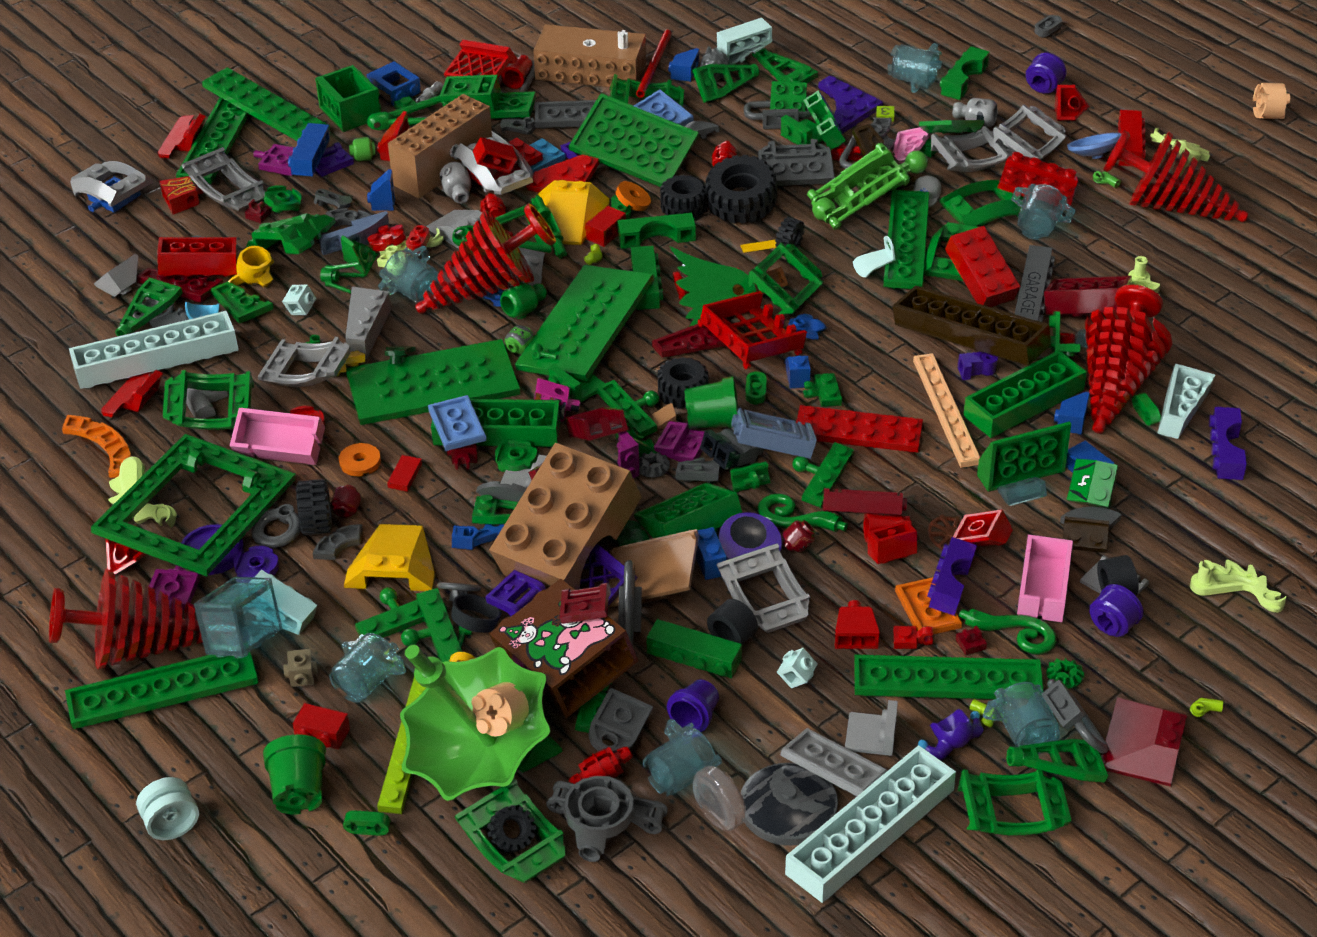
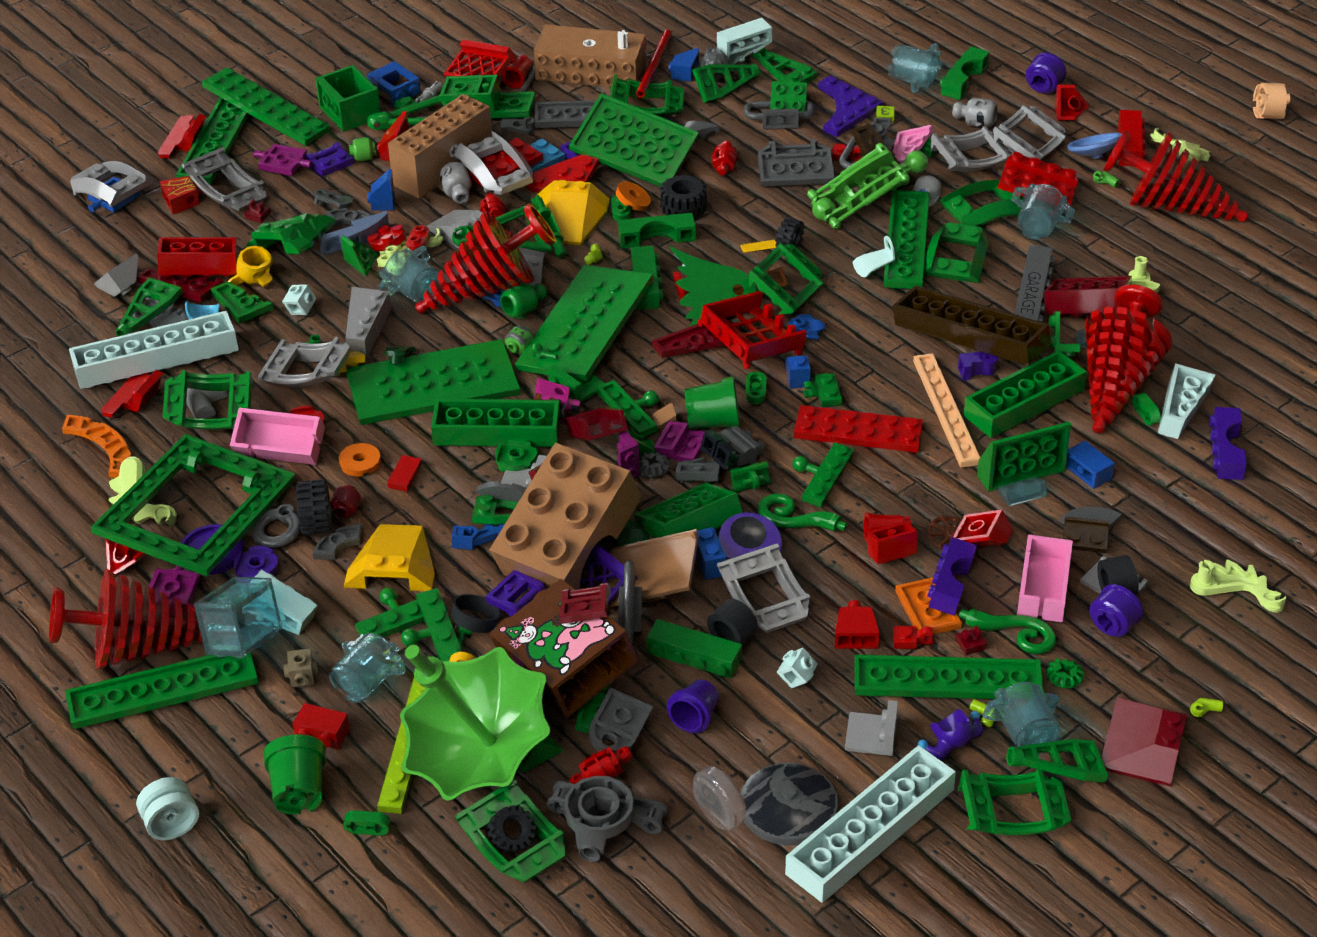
green plate [264,185,302,213] -> none
blue brick [288,123,330,177] -> none
green plant [320,262,366,294] -> none
medium blue tile [428,395,486,451] -> none
dark grey piece [437,582,481,601] -> none
dark red brick [447,443,477,470] -> none
light nougat brick [471,682,529,736] -> none
red brick [473,137,518,173] -> none
red brick [585,206,626,247] -> none
medium blue tile [634,90,694,126] -> none
clear light blue container [643,719,722,797] -> none
black tyre [657,357,709,409] -> none
black tyre [706,155,778,224] -> none
sand blue door [731,408,817,459] -> none
light grey tile [780,728,888,796] -> none
green bracket [781,115,823,145] -> none
dark red head [783,520,815,553] -> none
green arch [804,90,846,150] -> none
dark red door [823,488,907,515] -> none
green slope [919,120,984,134] -> none
red brick [945,226,1021,307] -> none
dark grey plate [1034,15,1062,38] -> none
dark grey bar [1041,679,1109,754] -> none
blue slope [1054,392,1090,434] -> none
red tile [1060,333,1075,344] -> none
green slope [1067,459,1119,509] -> none

